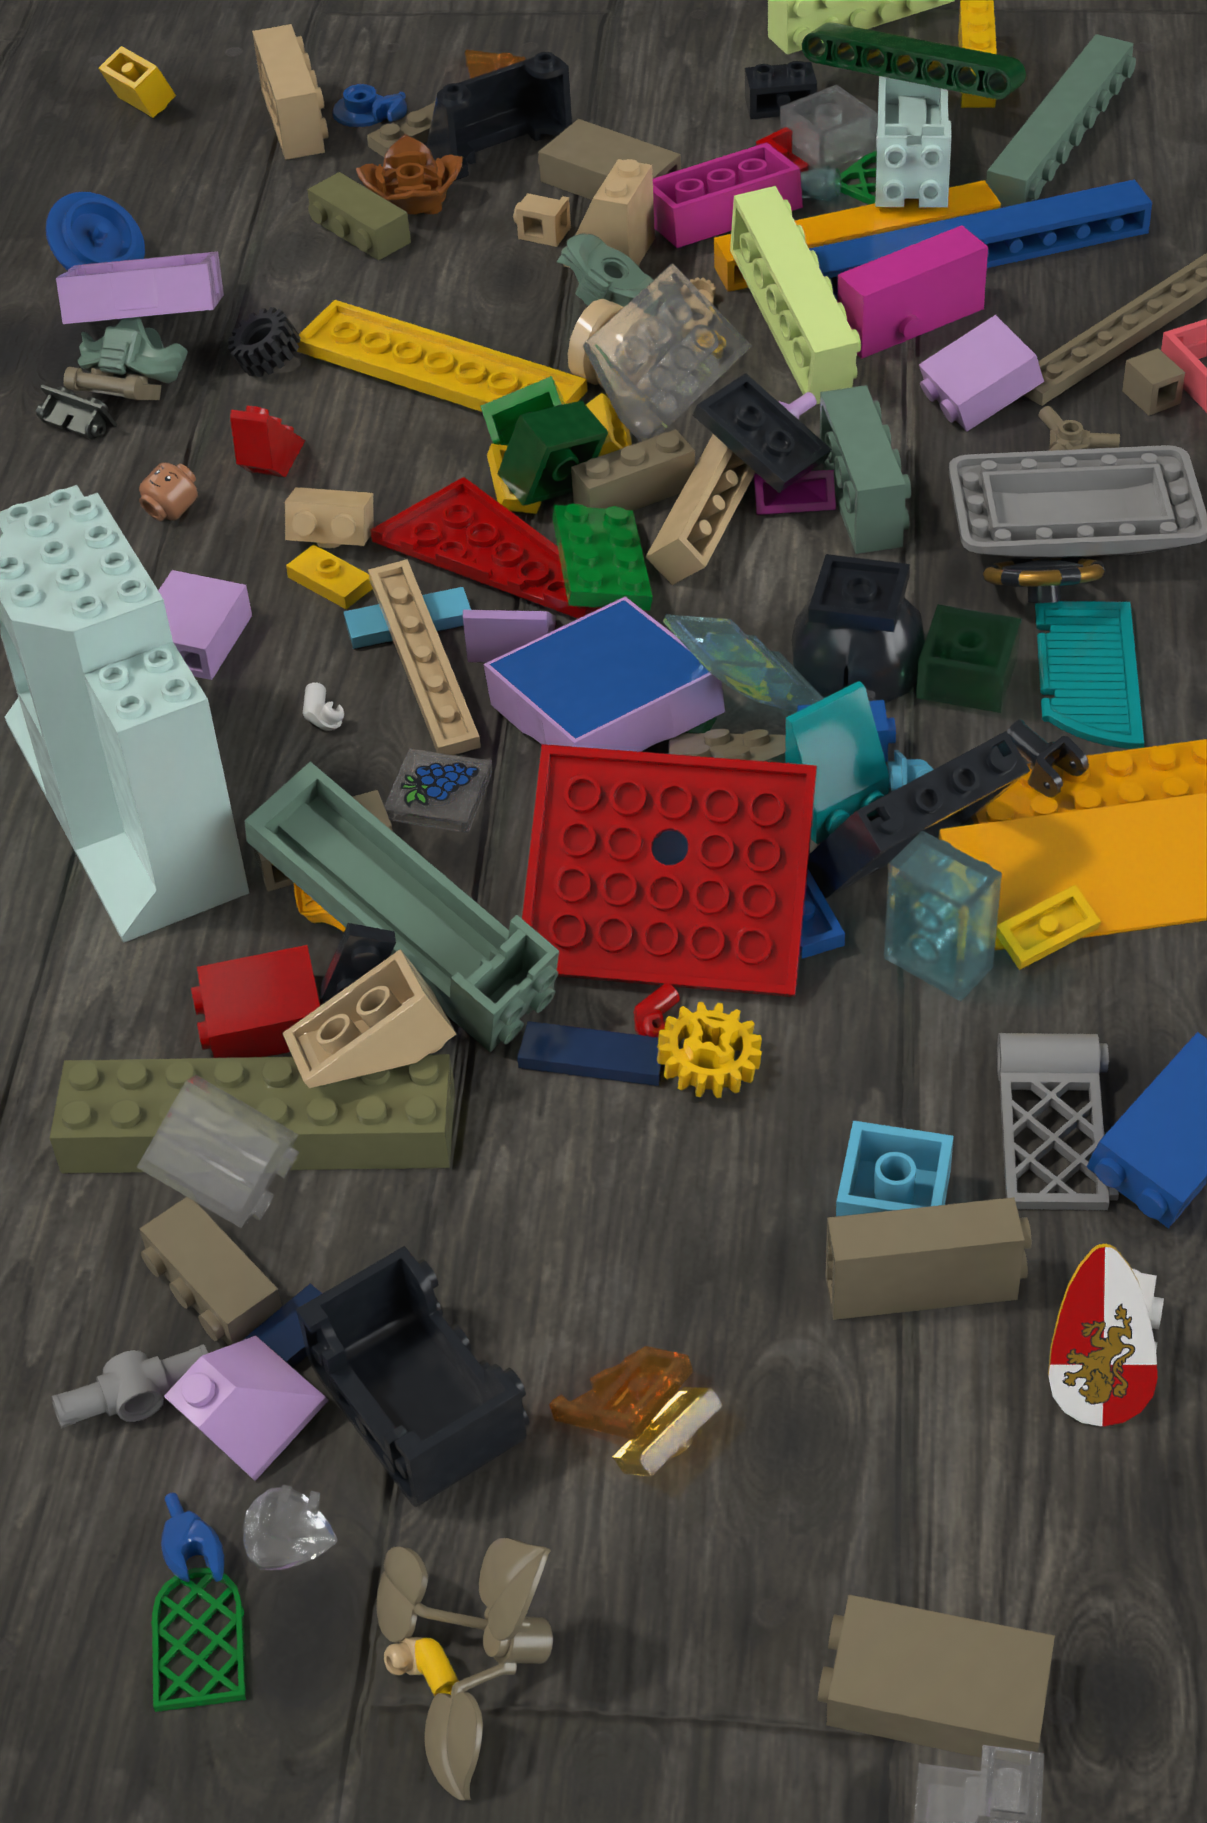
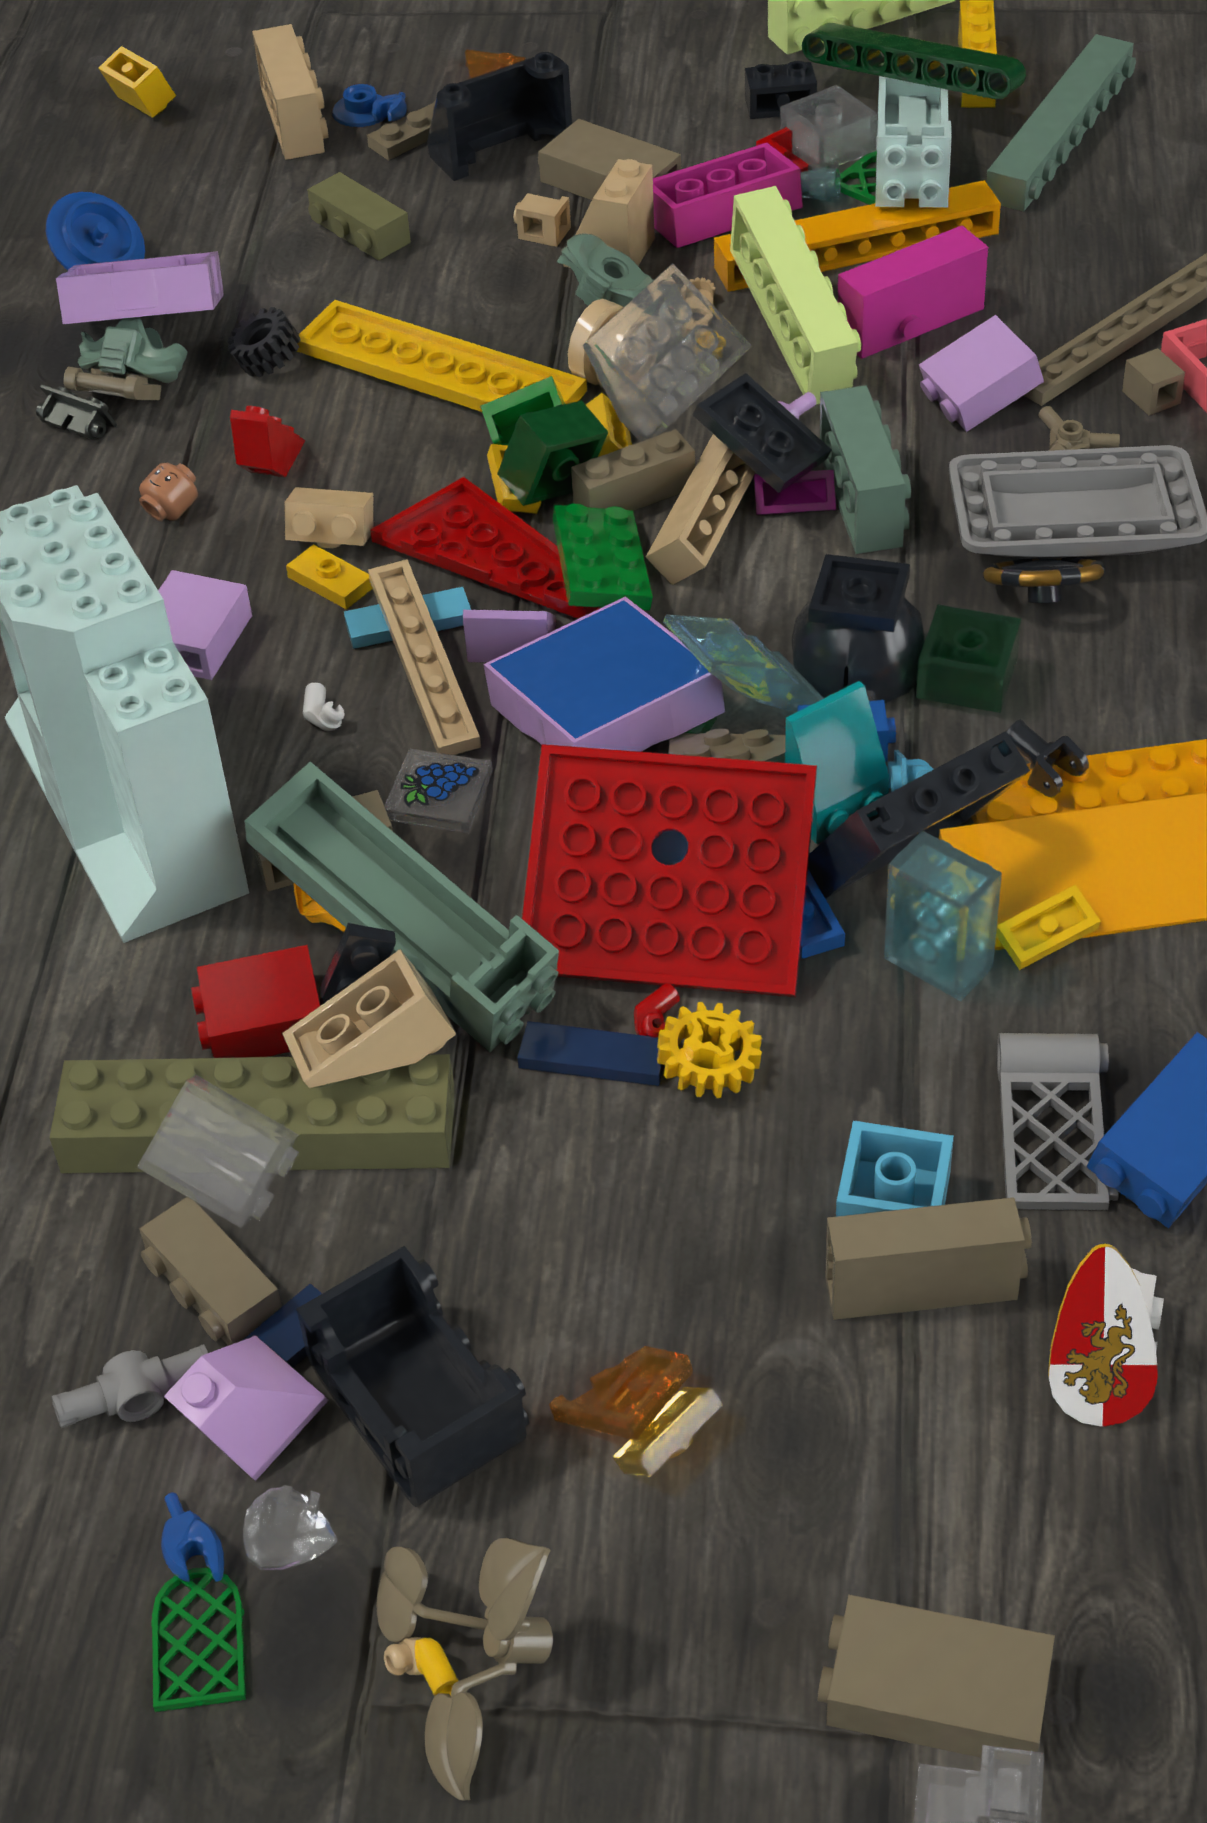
dark orange brick [356,134,463,214] -> none
blue brick [809,179,1152,301] -> none
teal piece [1035,601,1144,749] -> none

